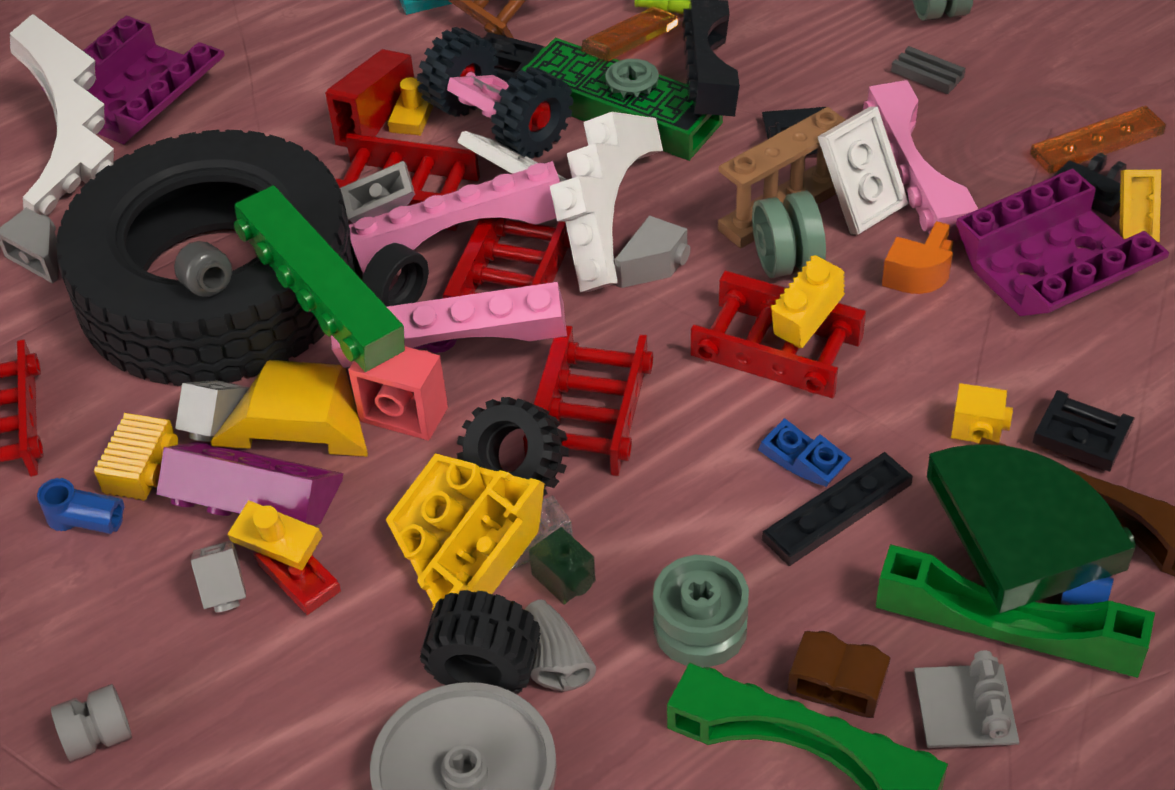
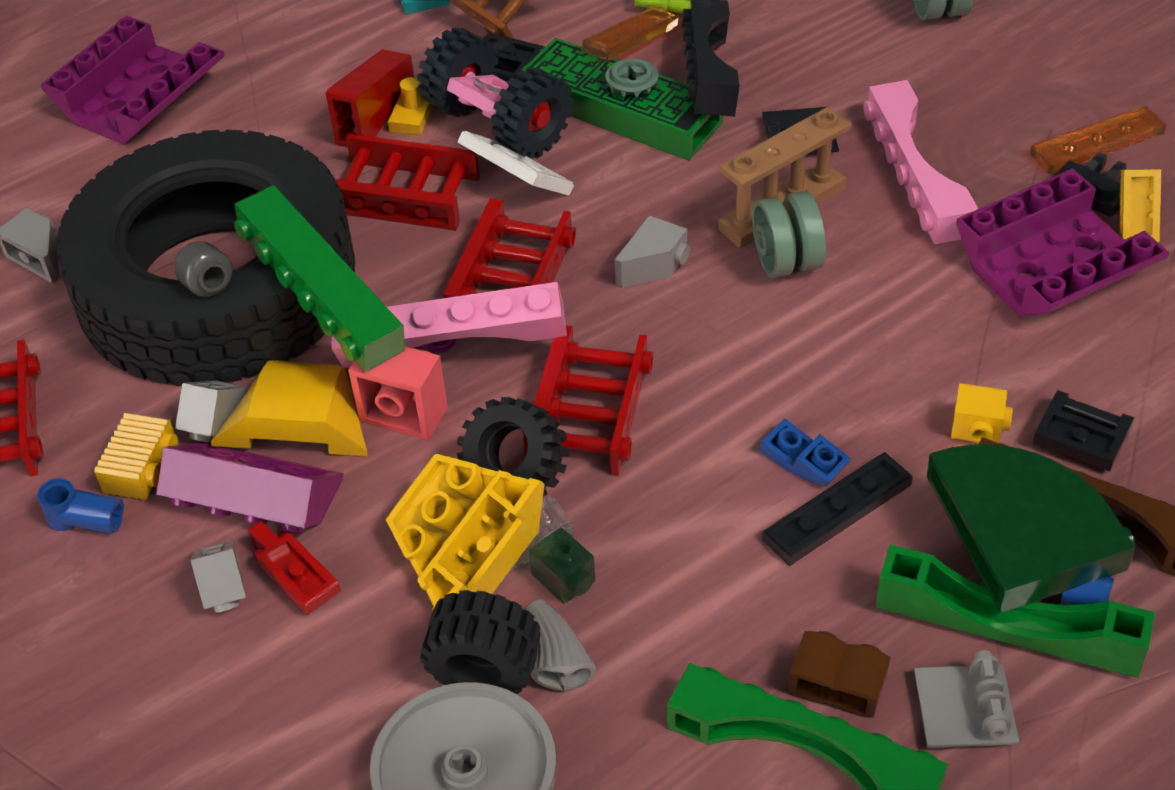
white arch [10,14,114,215] -> none
light grey wheel [51,683,132,762] -> none
yellow tile [227,500,323,570] -> none
light grey slope [340,161,415,223] -> none
bright pink arch [349,161,560,274] -> none
black tyre [362,243,429,307] -> none
white arch [550,112,663,292] -> none
sand green wheel [653,554,749,668] -> none
red fence [691,270,866,399] -> none
yellow brick [771,255,845,348] -> none
white tile [818,107,909,235] -> none
orange brick [882,221,953,294] -> none
dark grey tile [891,46,966,94] -> none

